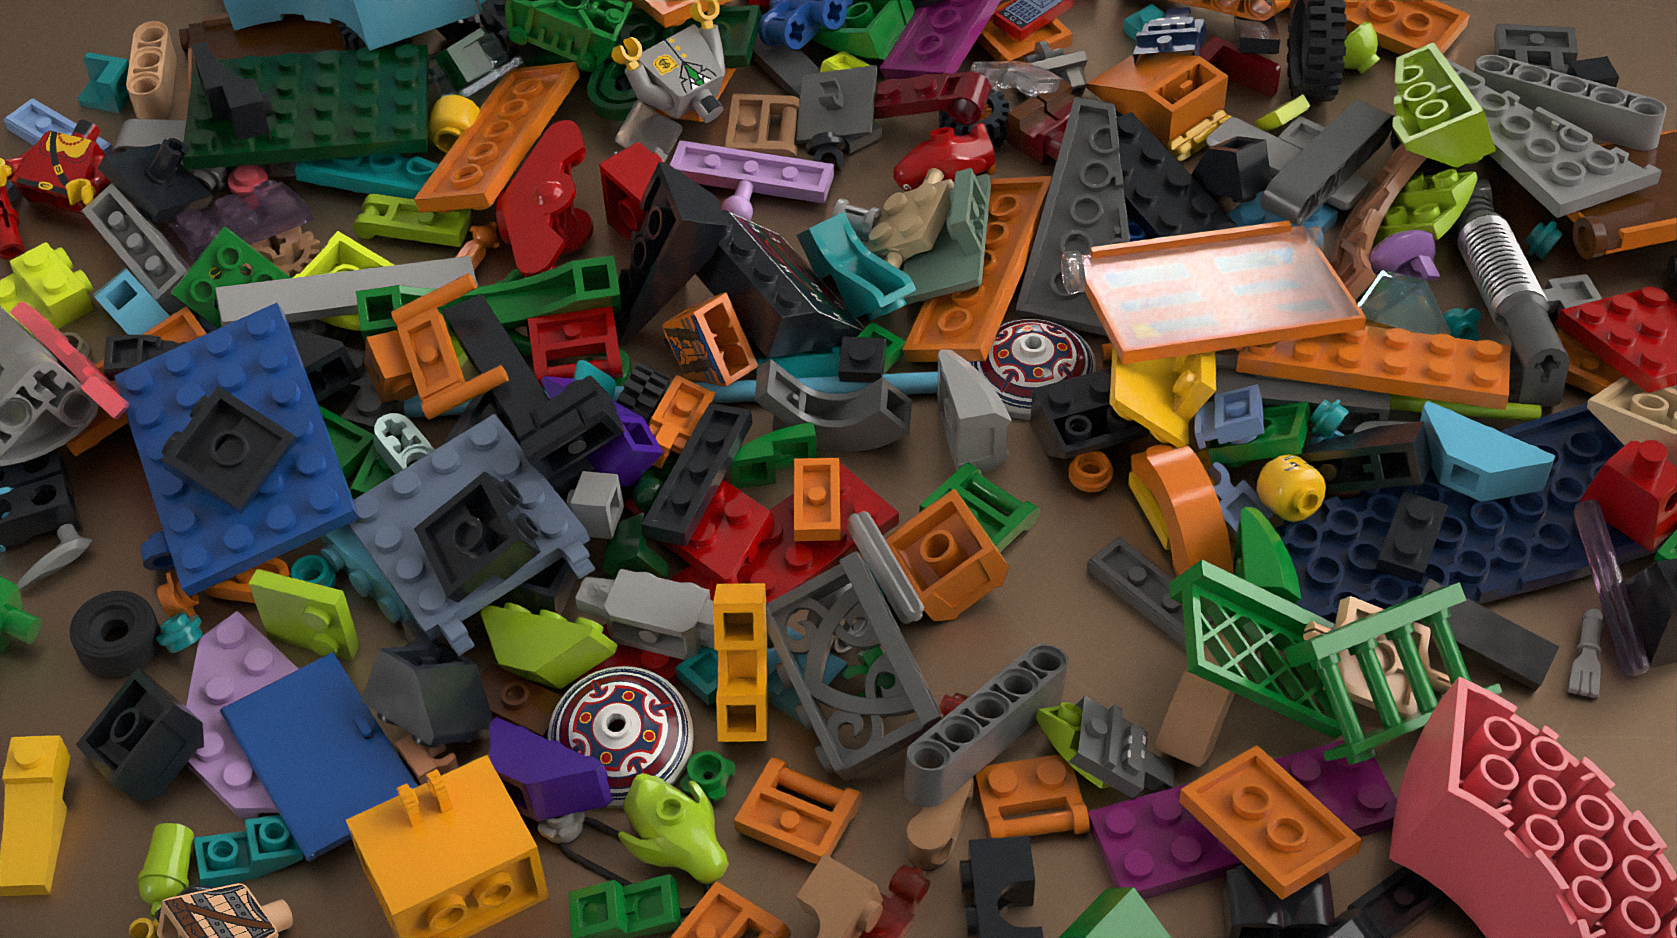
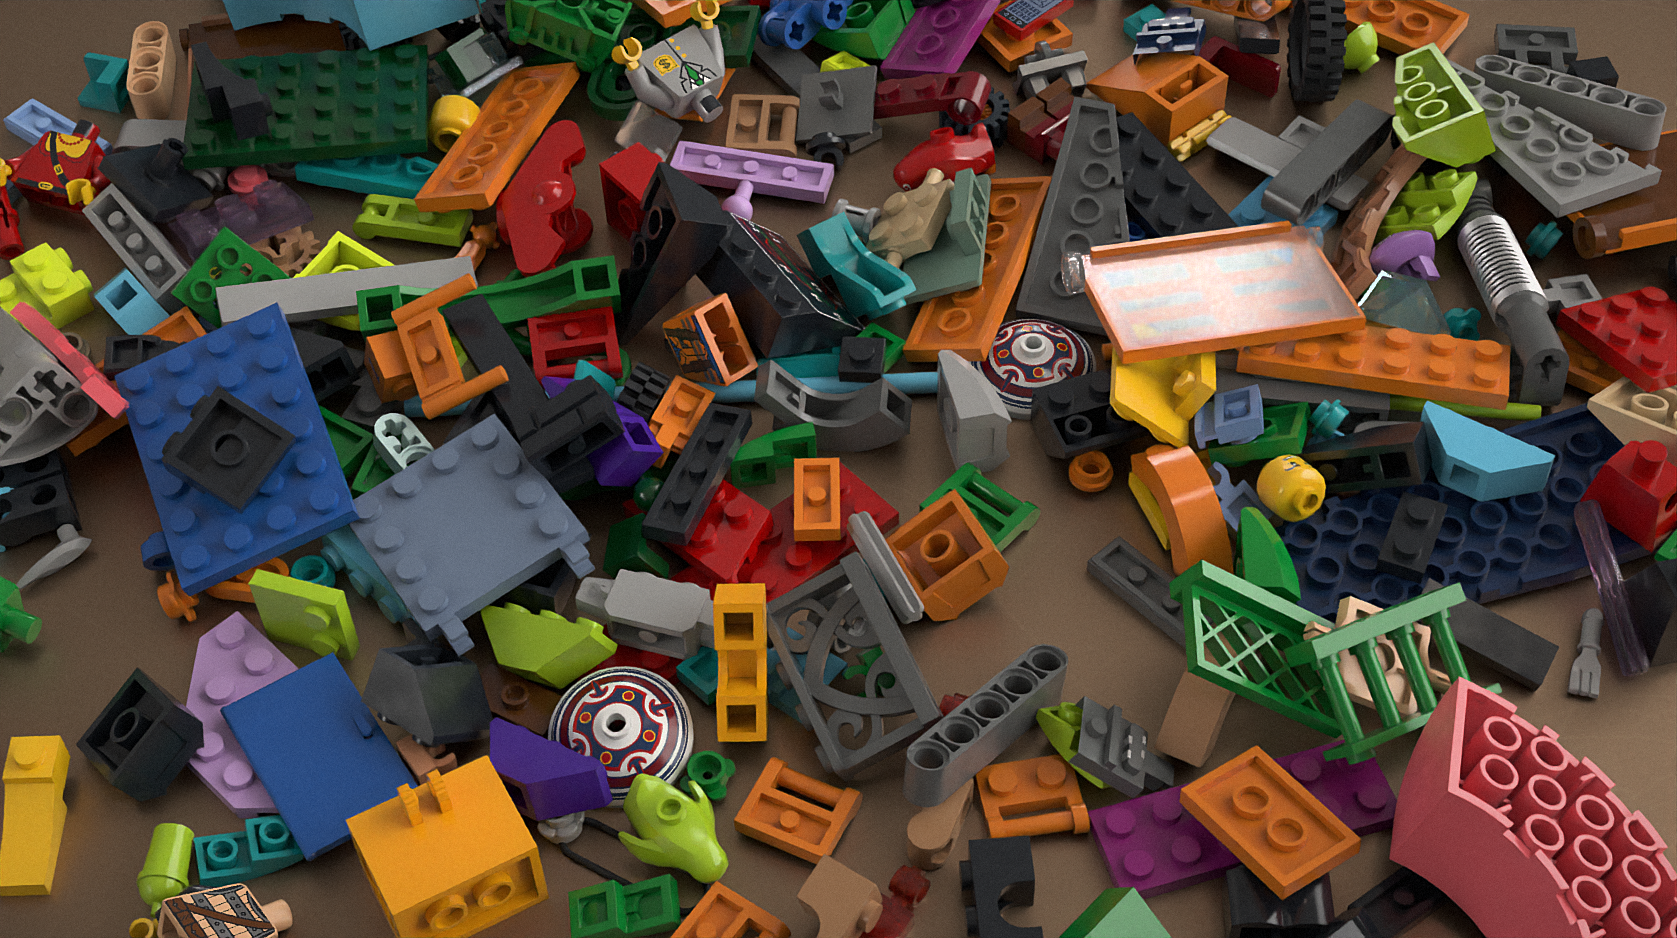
black tyre [70,591,161,679] -> none
teal plate [156,612,203,653] -> none
black plate [414,471,541,603] -> none
light grey plate [567,471,624,539] -> none
clear slope [971,61,1062,96] -> none
black slope [1191,136,1272,203] -> none
neon yellow tile [1254,94,1310,132] -> none

